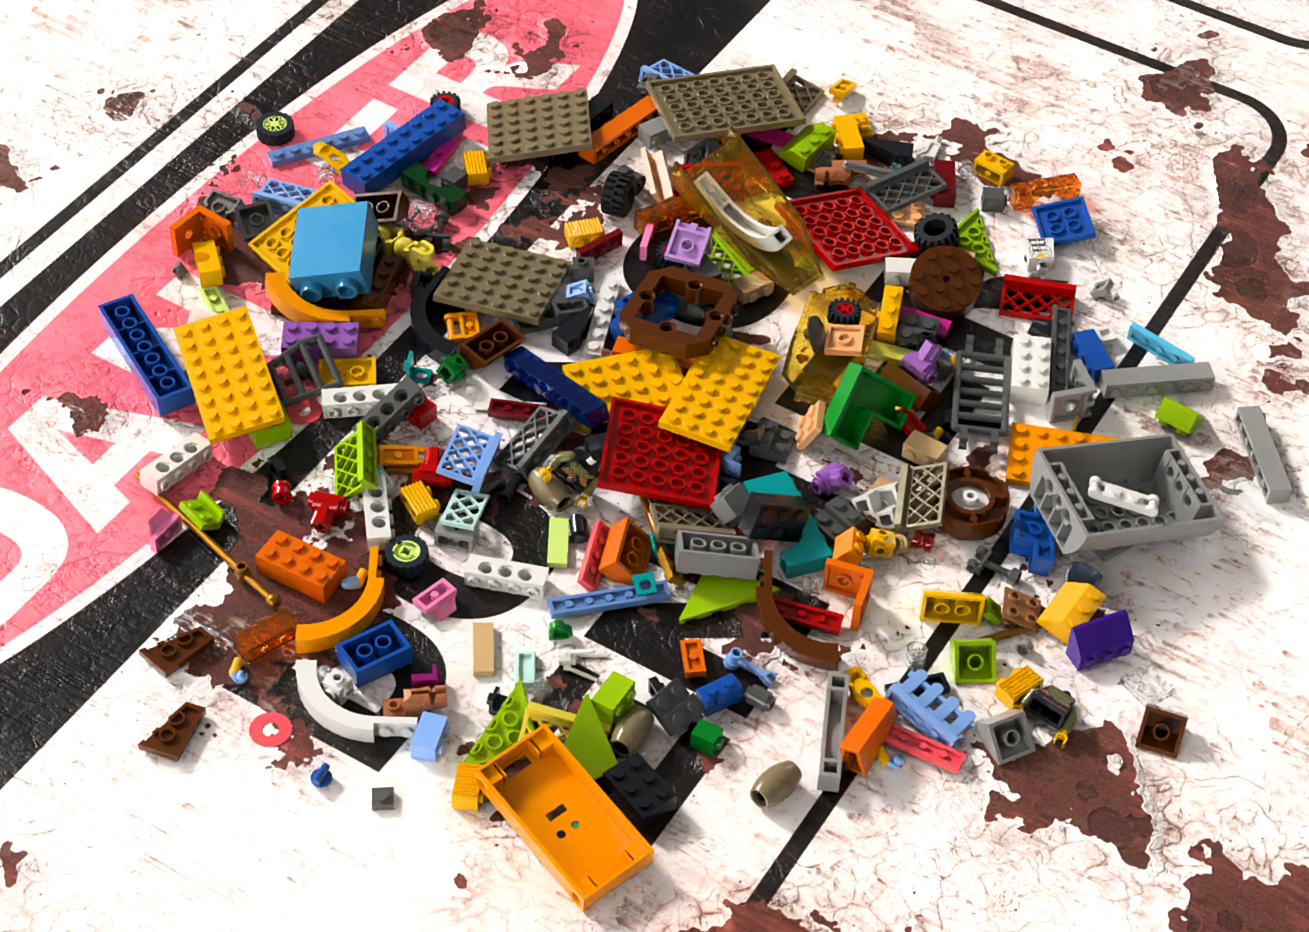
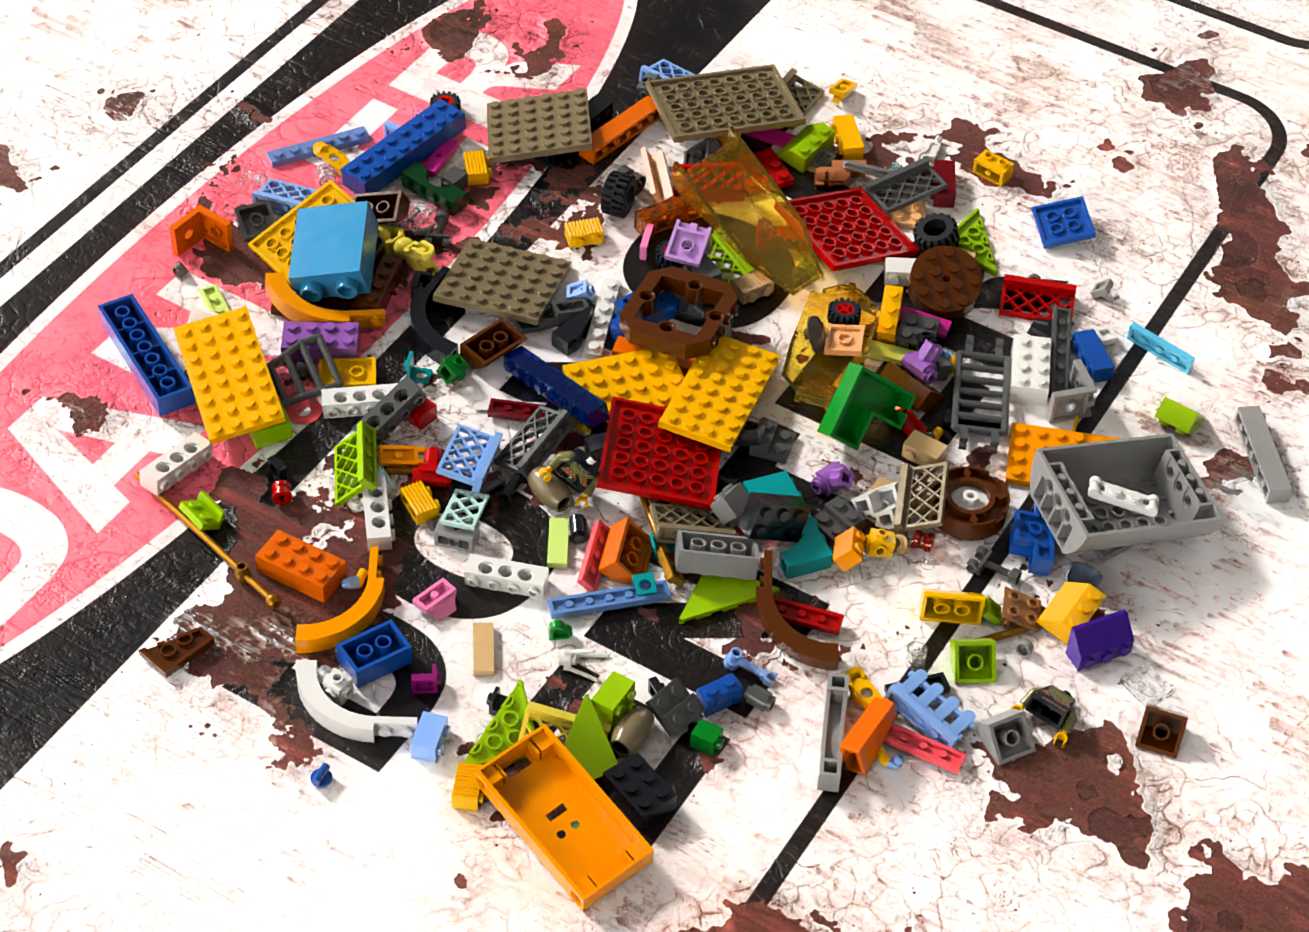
reddish brown wing [138,702,206,762] -> none
bright pink slope [148,508,182,553] -> none
yellow arch [192,240,226,288] -> none
flat silver plate [203,188,244,219] -> none
arm [229,657,248,684] -> none
clear orange brick [233,607,300,665] -> none
coral piece [249,712,292,747] -> none
black wheel [256,111,295,146] -> none
red piece [307,490,351,533] -> none
dark grey plate [372,787,394,811] -> none
nougat plate [383,685,447,719] -> none
black wheel [384,534,429,578] -> none
light orange plate [444,311,480,344] -> none
light aqua tile [515,651,536,689] -> none
clear wheel [525,678,553,704] -> none
dark grey brick [569,257,594,283] -> none
dark red plate [576,228,623,260] -> none
light grey brick [638,116,672,149] -> none
orange plate [680,639,706,678] -> none
white arch [692,171,793,252] -> none
light blue bracket [722,445,742,479] -> none
dark tan piece [750,760,802,809] -> none
light nougat plate [795,400,826,451] -> none
clear wheel [802,575,825,596] -> none
orange bracket [822,558,875,632] -> none
yellow plate [849,113,874,139] -> none
black slope [862,137,914,168] -> none
clear wheel [956,159,978,184] -> none
dark grey brick [981,187,1007,213] -> none
yellow brick [994,665,1044,709] -> none
clear orange arch [1008,173,1082,211] -> none
white torso [1018,238,1054,275] -> none
light grey brick [1098,362,1215,399] -> none

